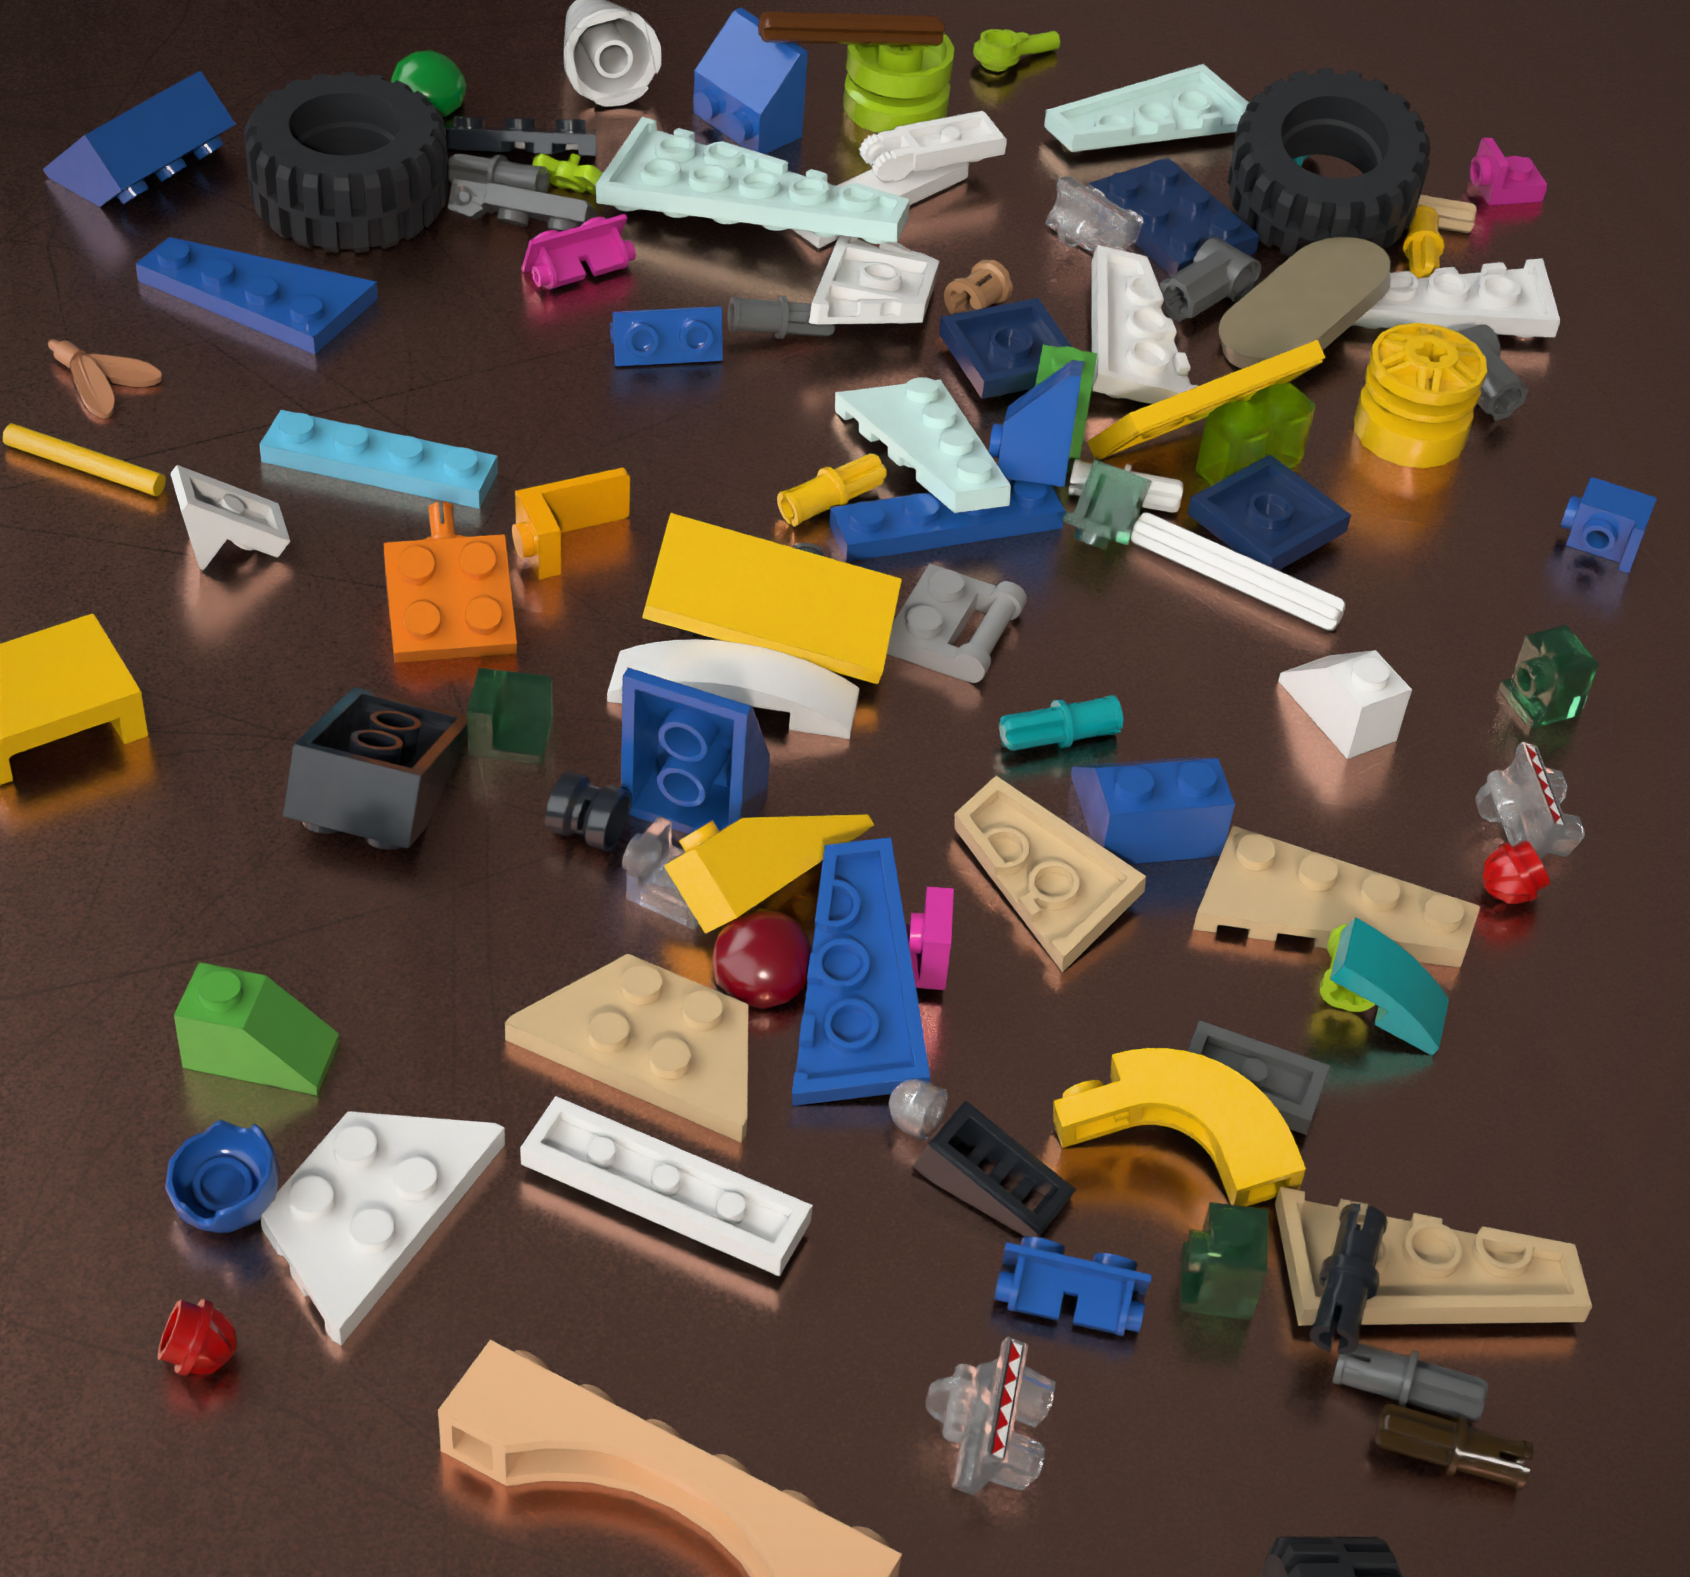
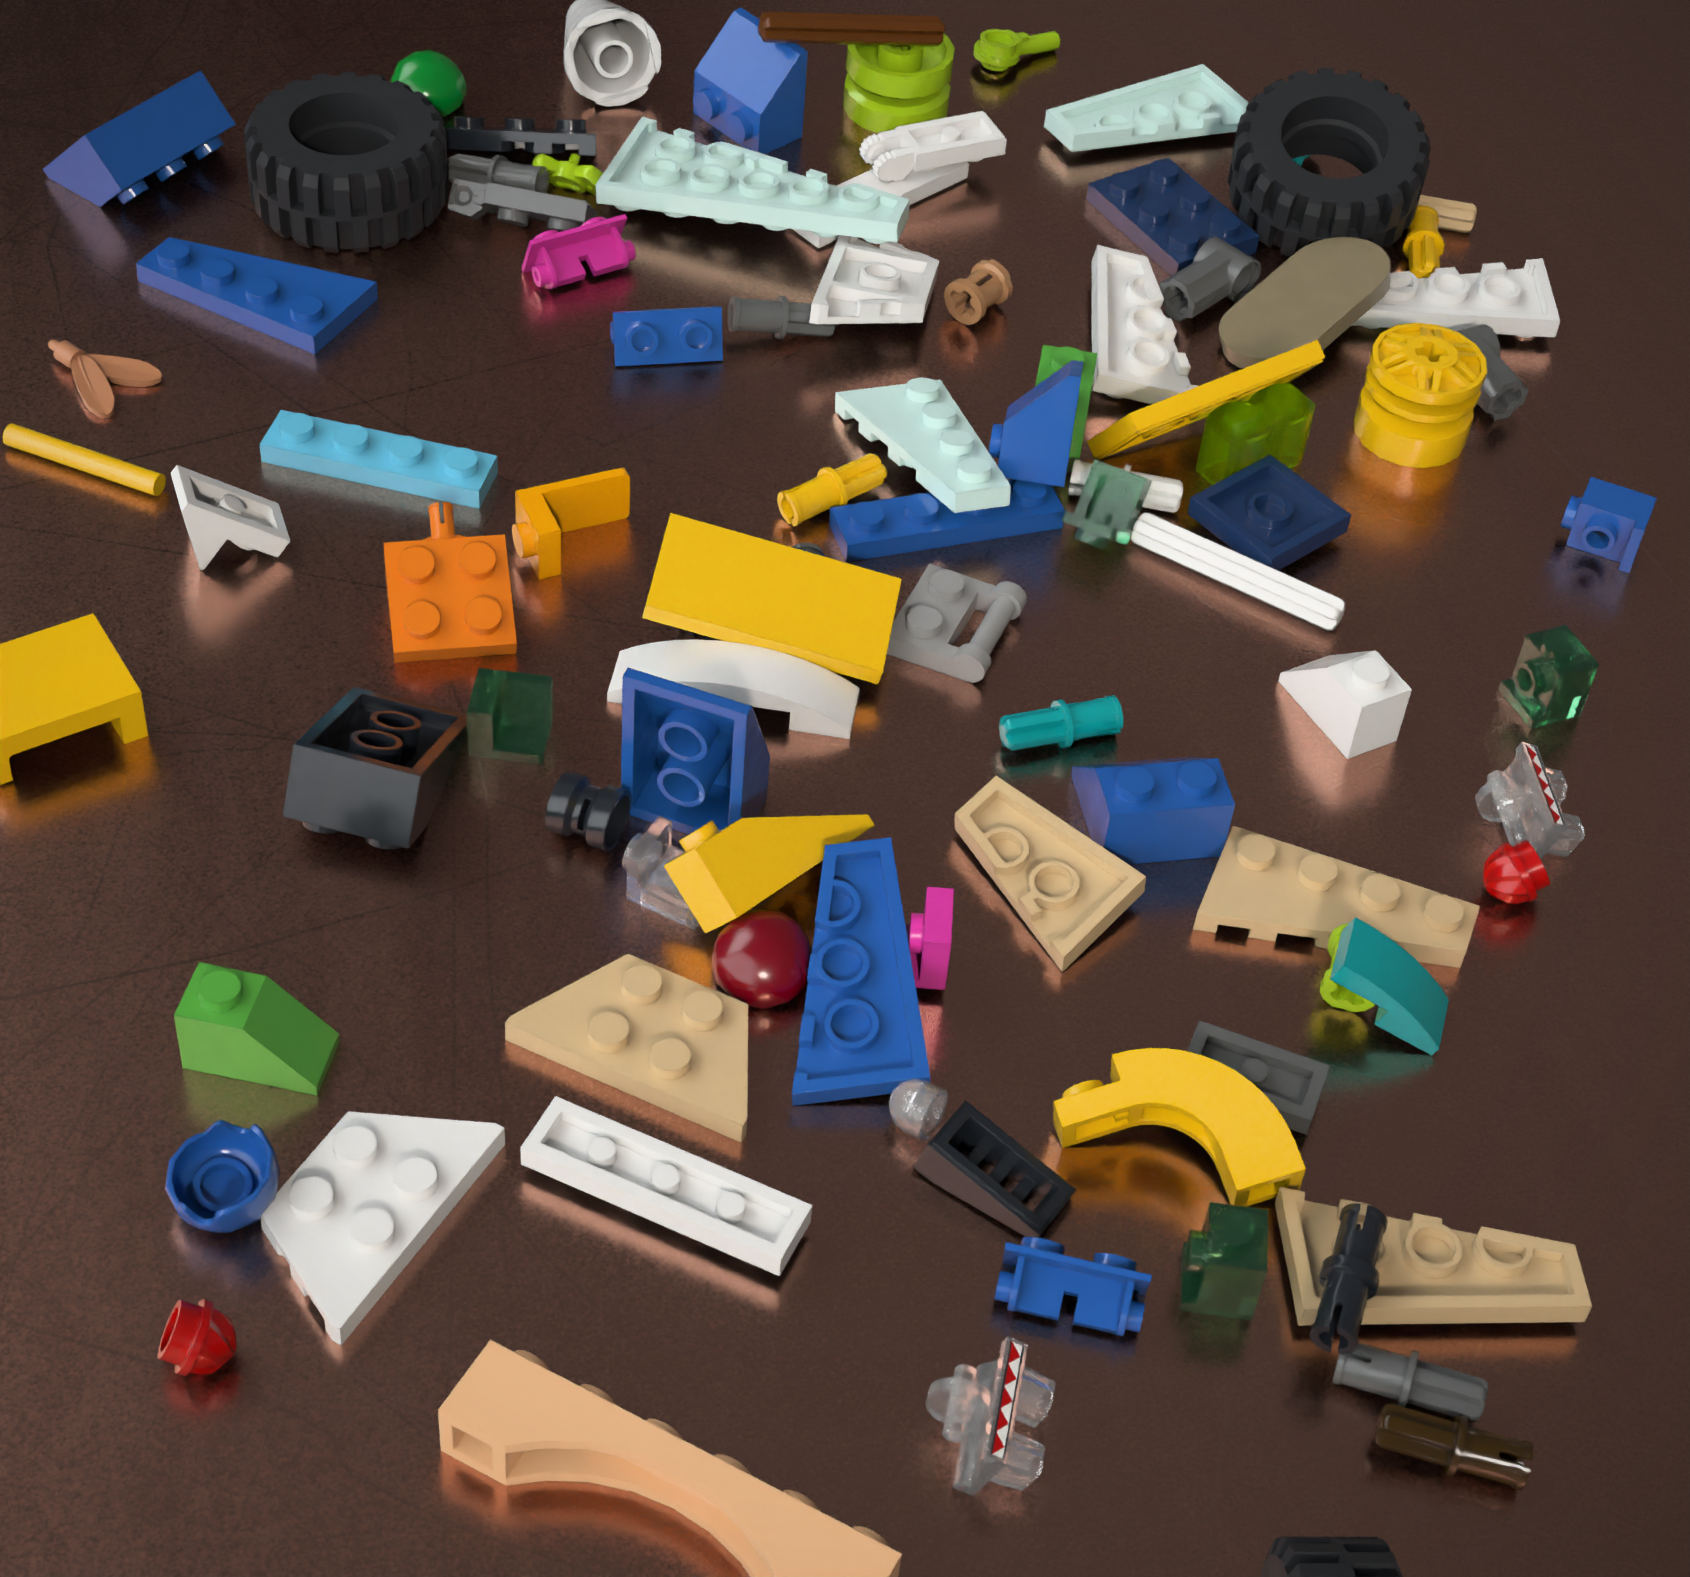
dark blue plate [939,298,1072,399] -> none
clear hips [1045,176,1143,254] -> none
dark pink bracket [1470,137,1548,206] -> none

